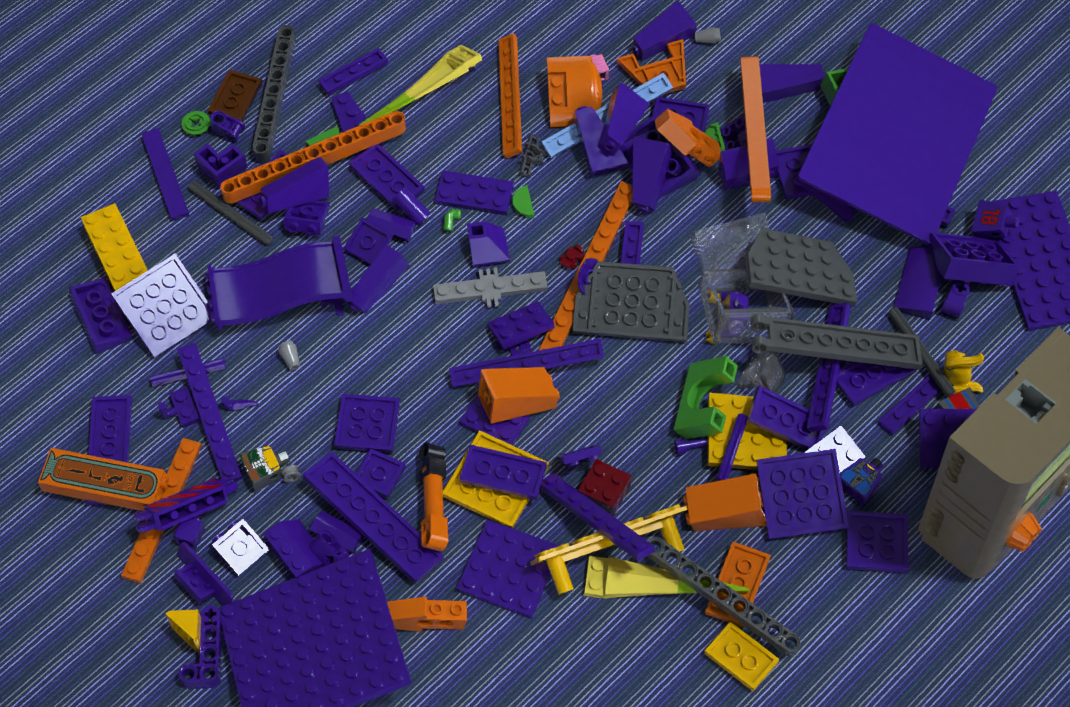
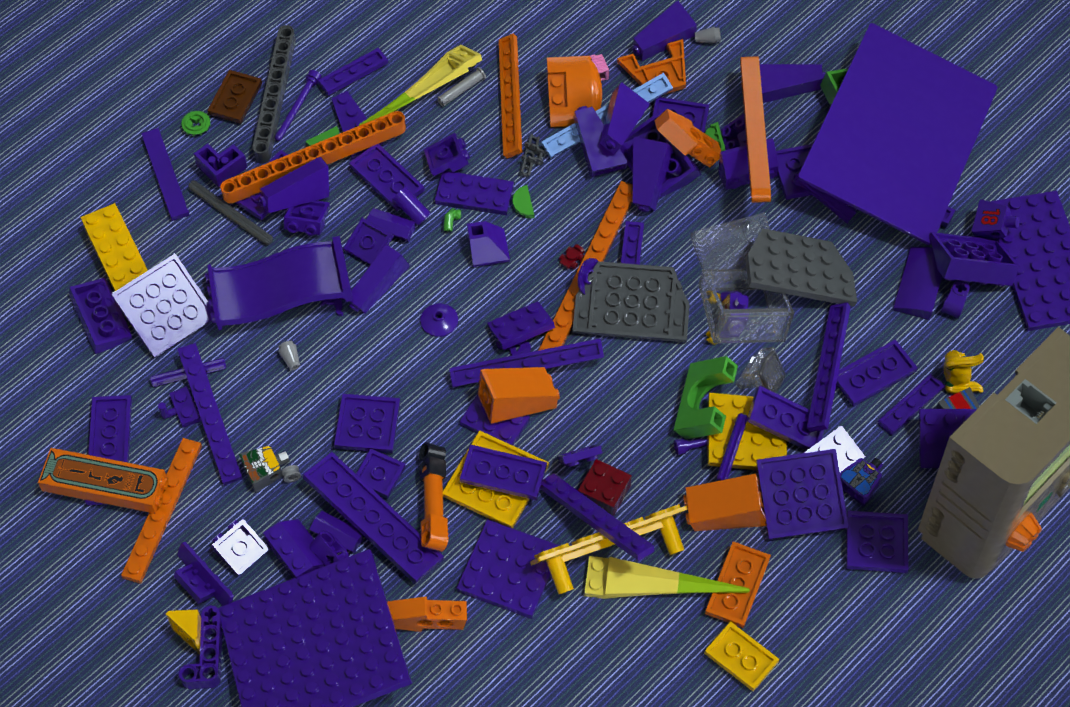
dark purple hinge [134,478,238,533] -> none
dark purple brick [174,517,205,550] -> none
dark purple piece [210,111,246,143] -> none
dark purple bar [221,396,258,410] -> none
light grey hinge [433,267,548,308] -> none
dark grey beam [648,537,801,656] -> none
dark grey hinge [750,314,923,370] -> none
dark grey axle [888,307,955,397] -> none
none -> dark purple piece [275,70,322,141]
none -> dark purple dish [420,303,458,337]
none -> dark purple plate [424,133,470,176]
none -> light grey pin [437,67,486,107]

